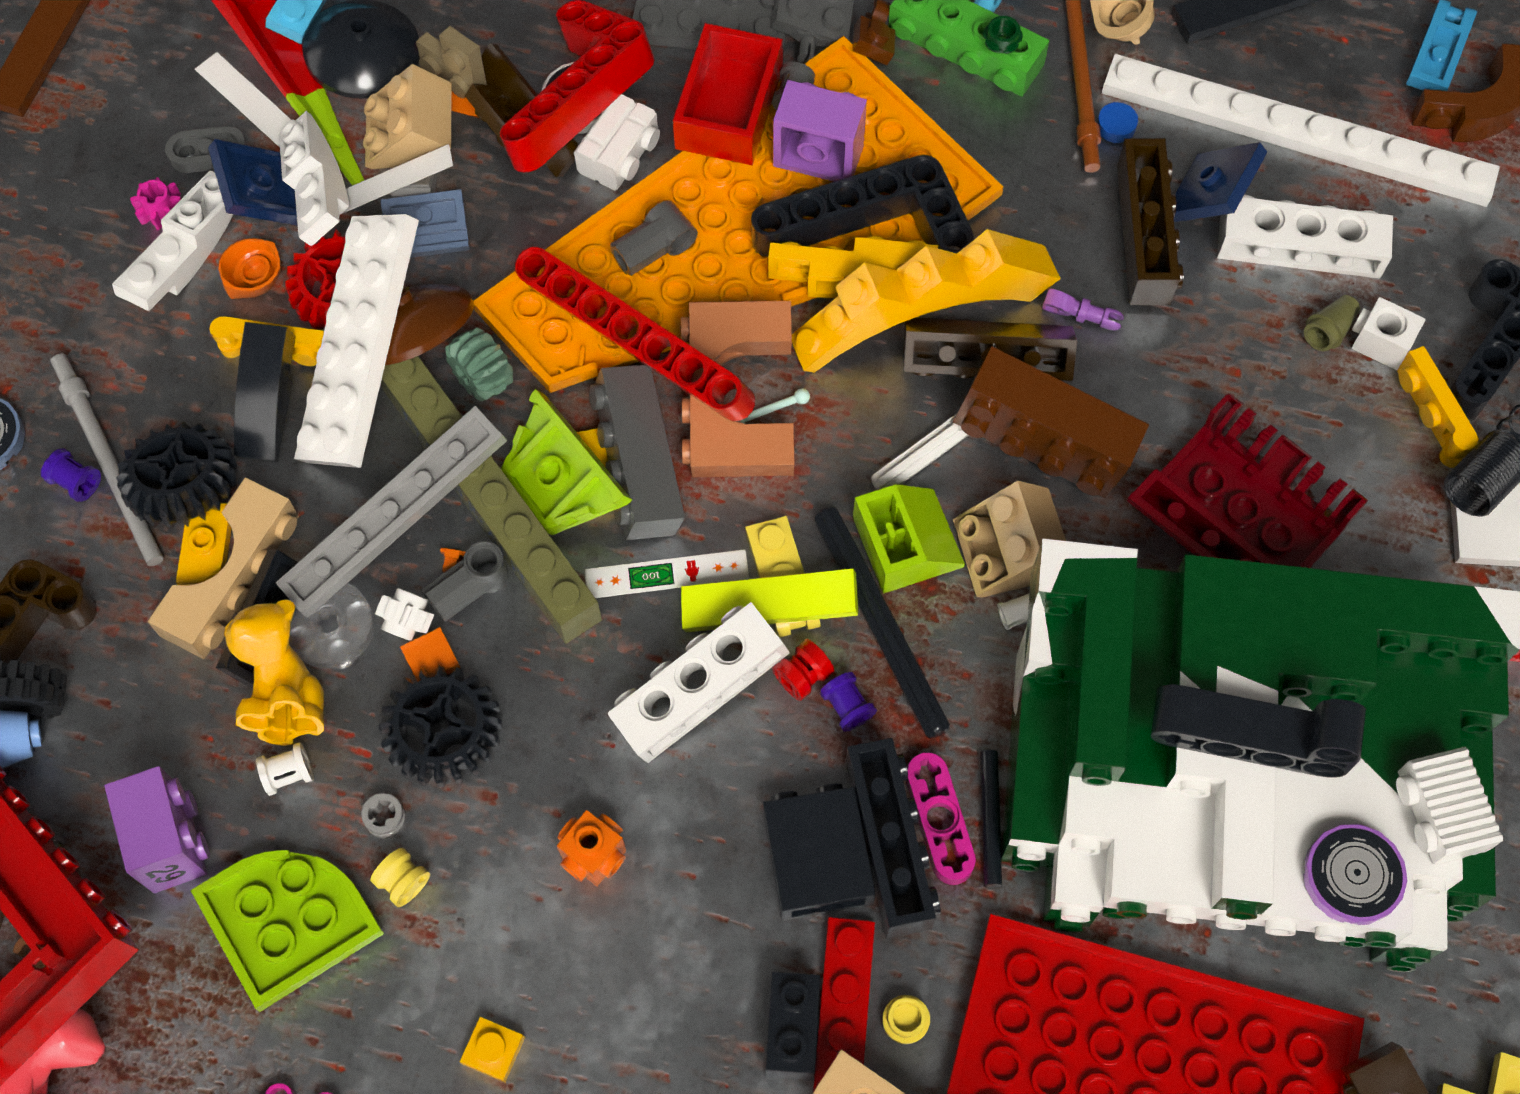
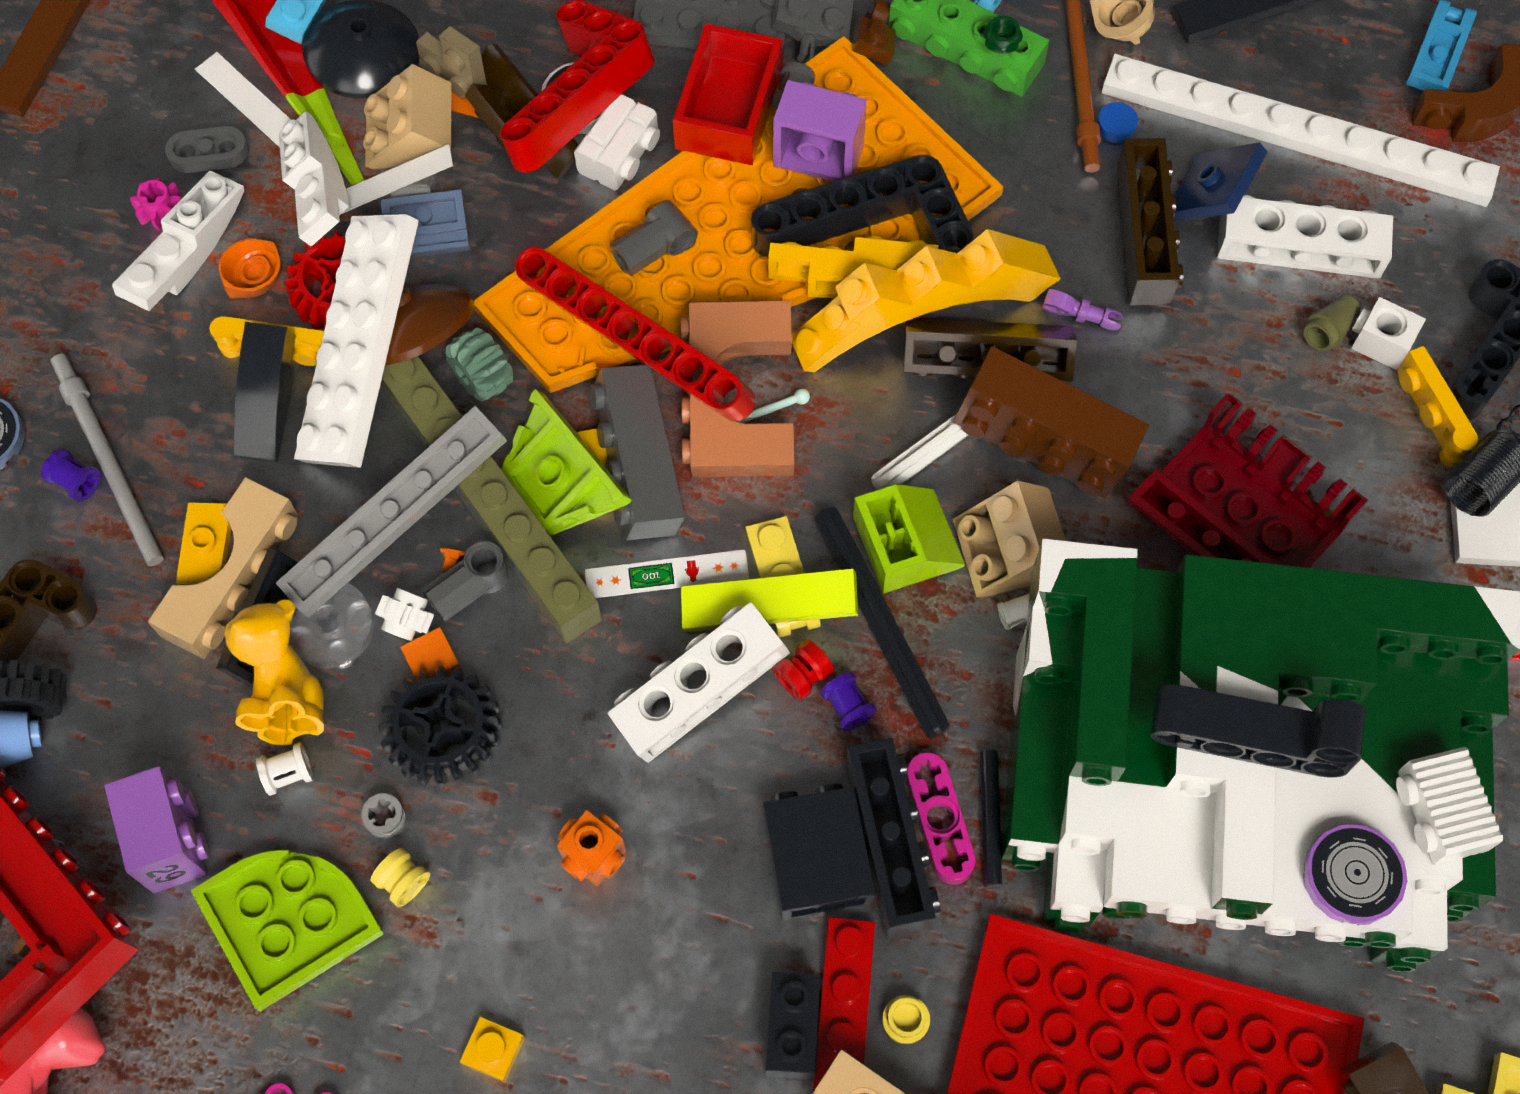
black gear [116,421,237,529] -> none
dark blue plate [208,139,298,226] -> none

